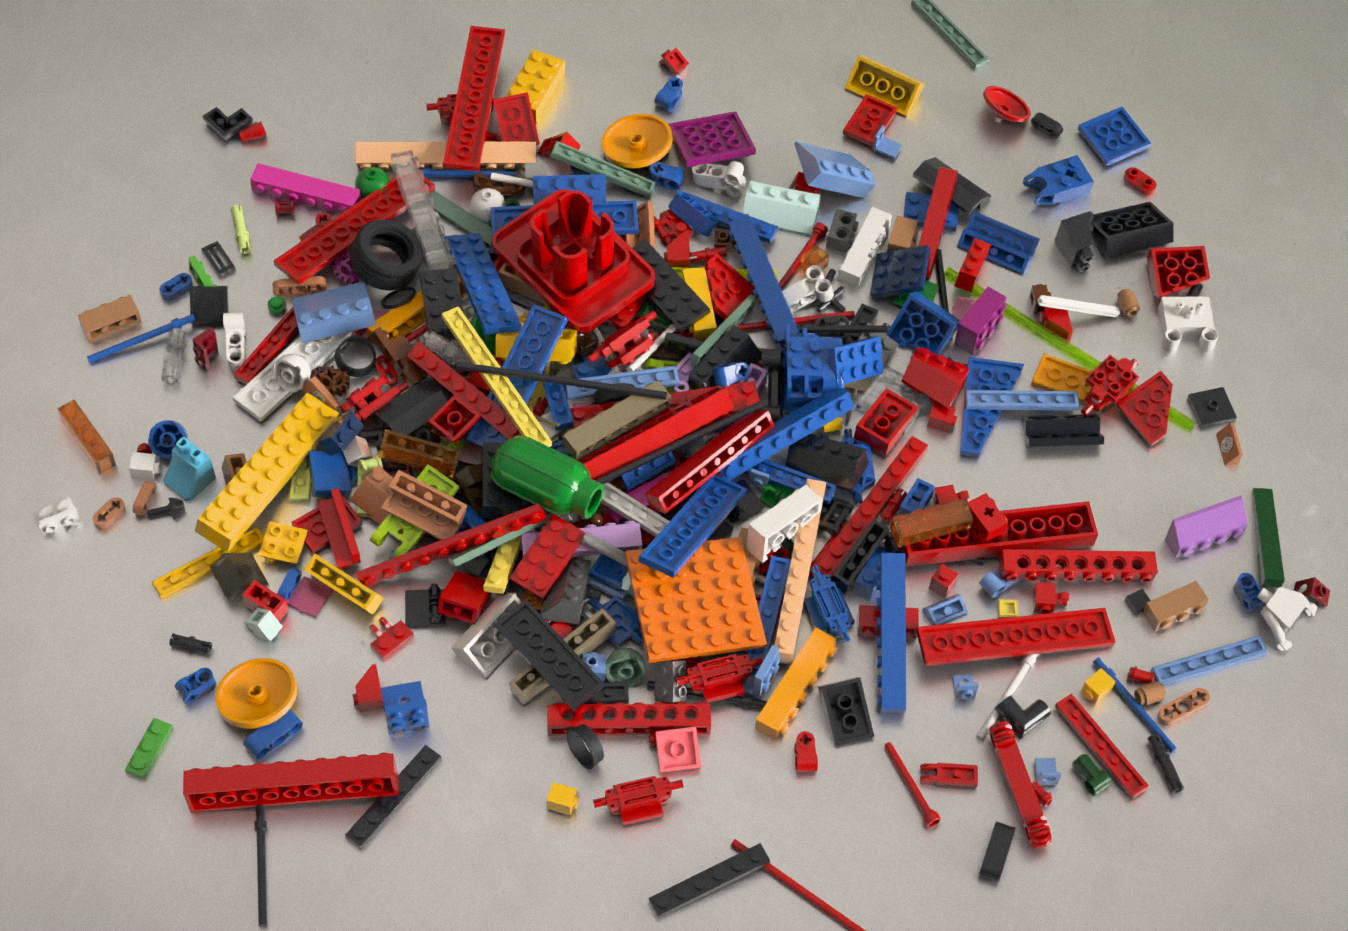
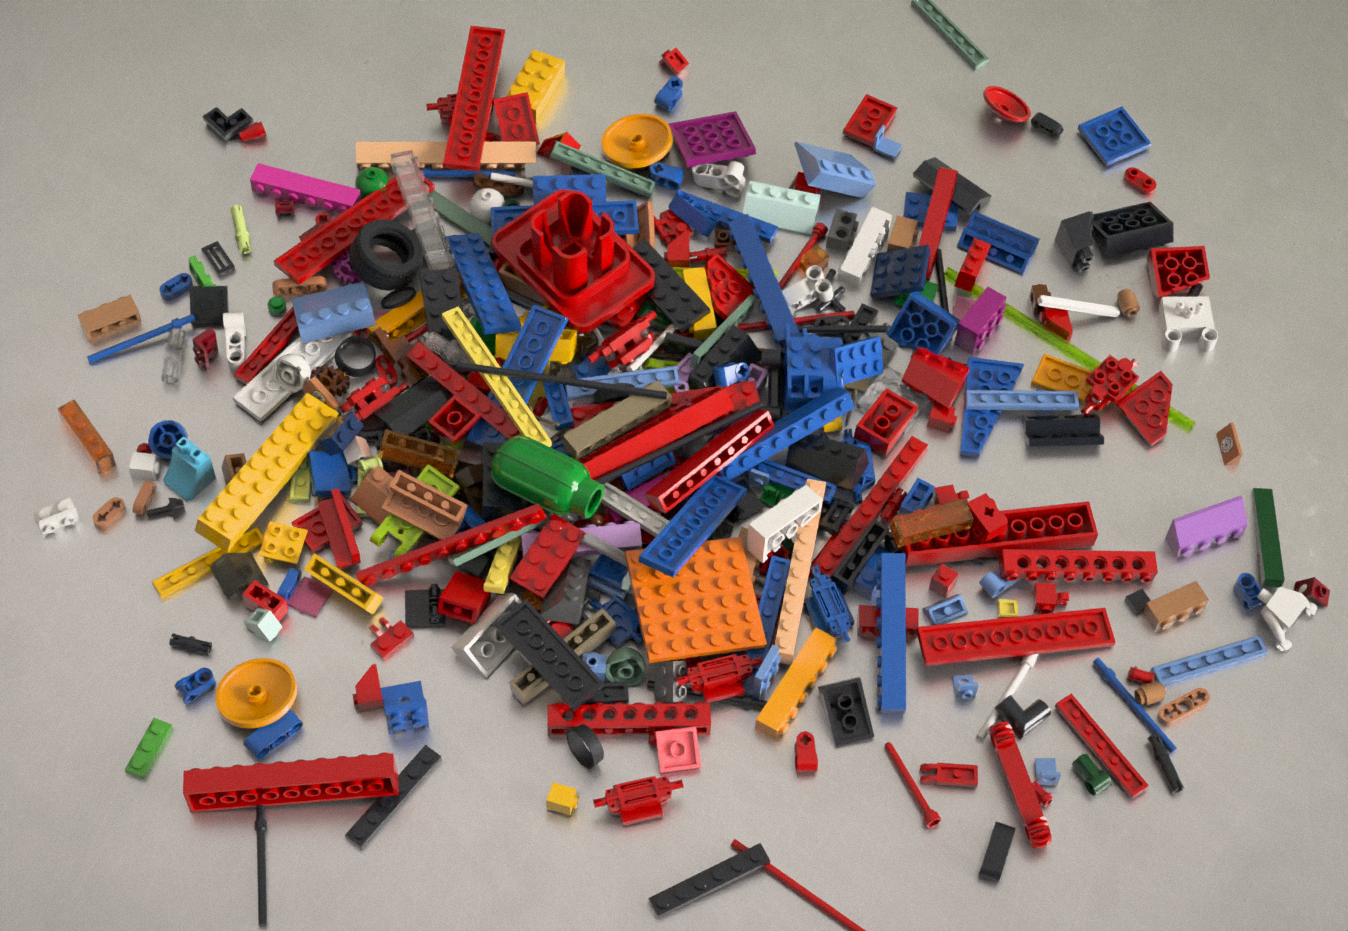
yellow slope [845,55,925,116] -> none
blue brick [1023,155,1094,205] -> none
yellow brick [1081,668,1116,705] -> none
black plate [1187,387,1237,428] -> none

